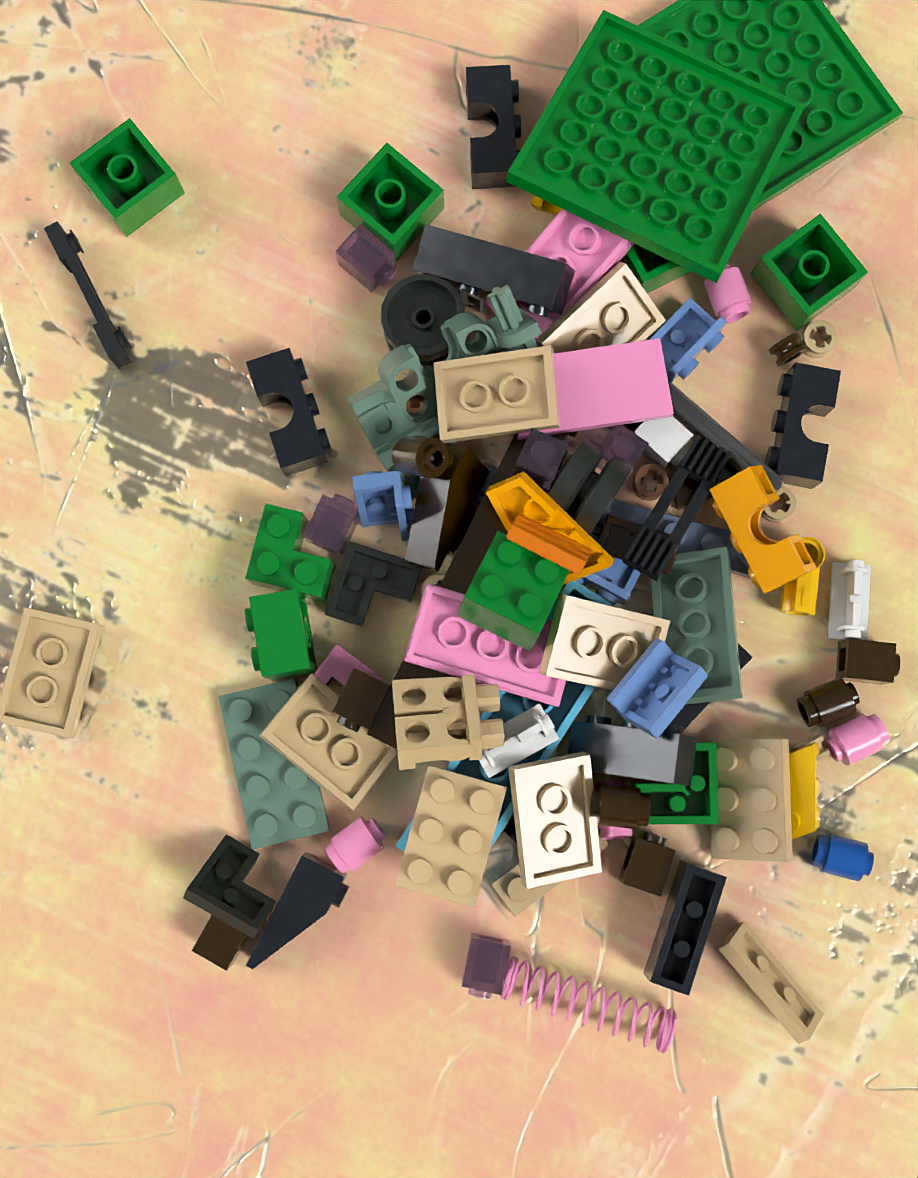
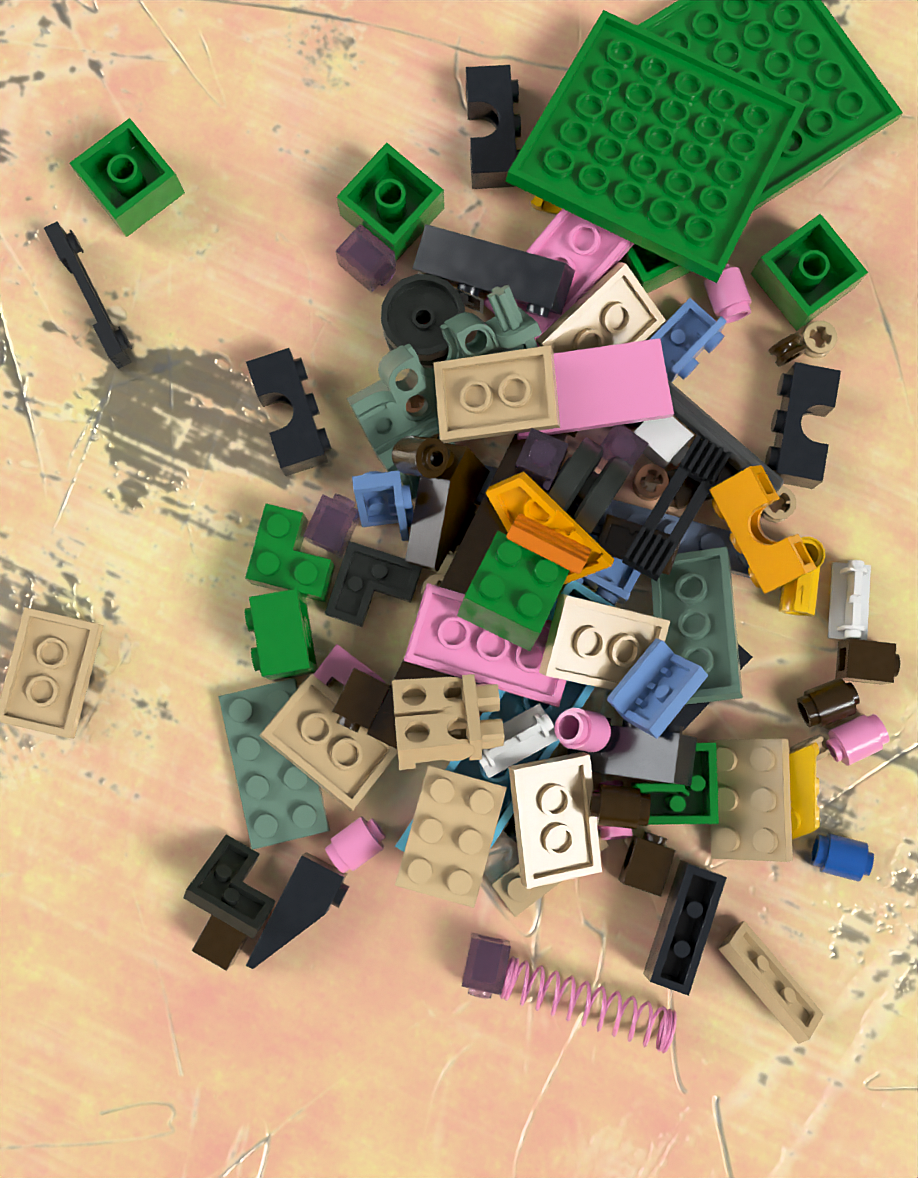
none -> bright pink brick [554,708,611,752]

